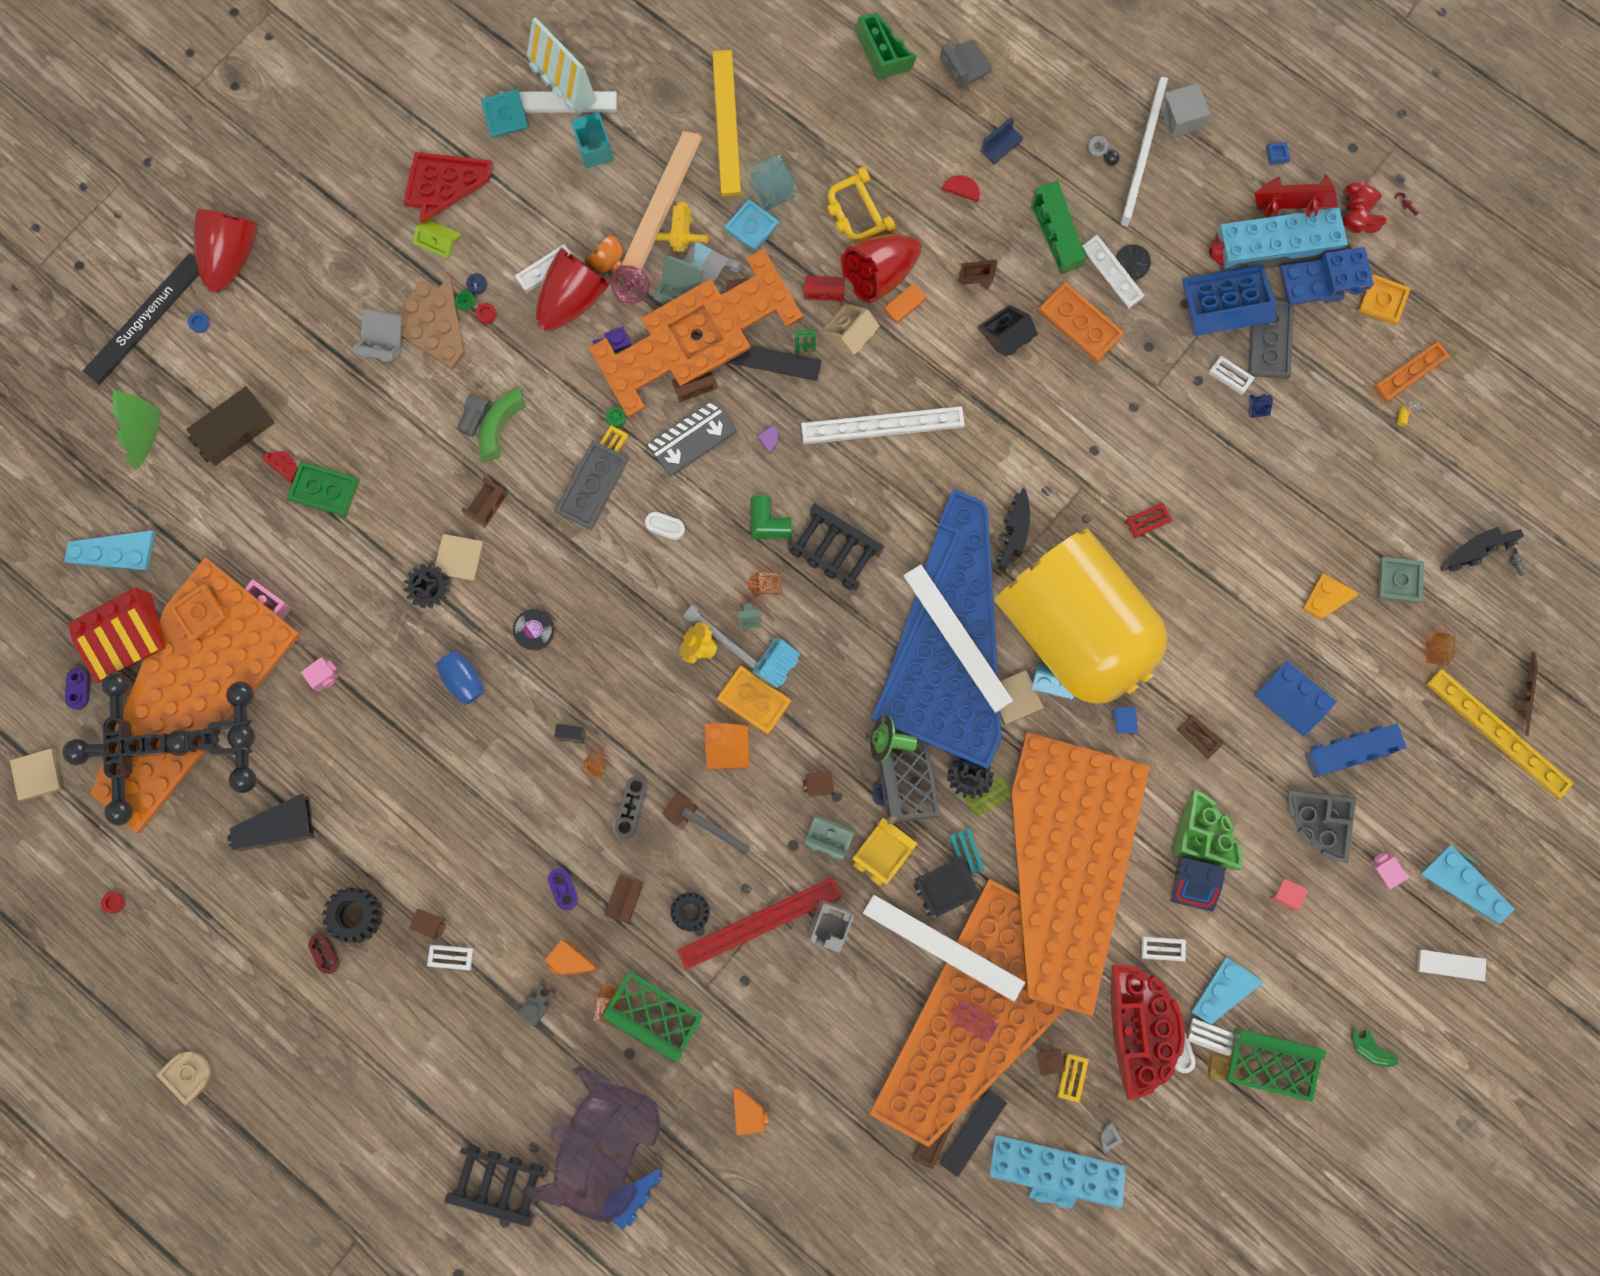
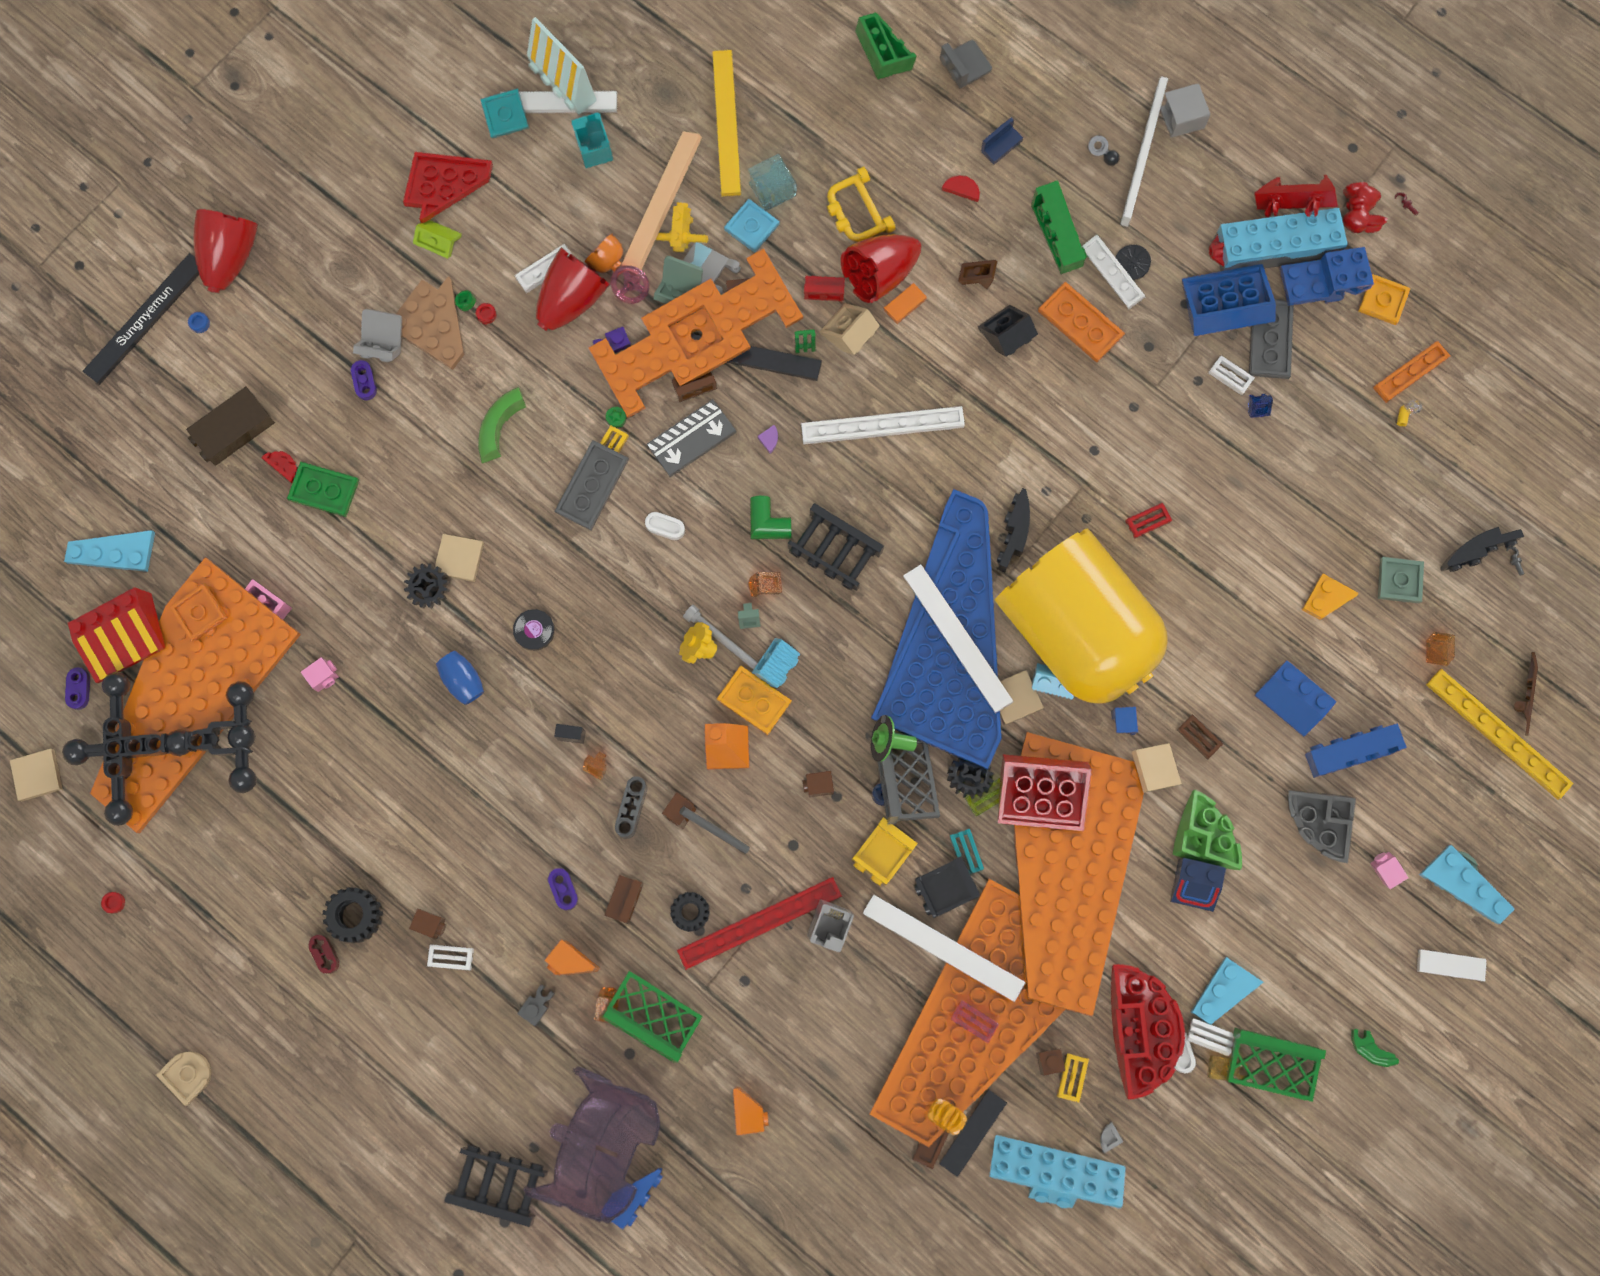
bright green brick [113,390,161,469] -> none
black slope [227,794,314,852] -> none
dark grey piece [456,394,491,437] -> none
reddish brown panel [461,477,508,528] -> none
dark blue tile [466,273,487,295] -> none
sand green bracket [804,815,855,860] -> none
white tile [1141,936,1186,962] -> none
blue tile [1266,142,1290,165] -> none
coral panel [1271,879,1308,911] -> none
none -> dark purple plate [351,360,377,401]
none -> light orange gear [927,1099,967,1135]
none -> red slope [998,754,1092,831]
none -> tan tile [1132,743,1182,793]

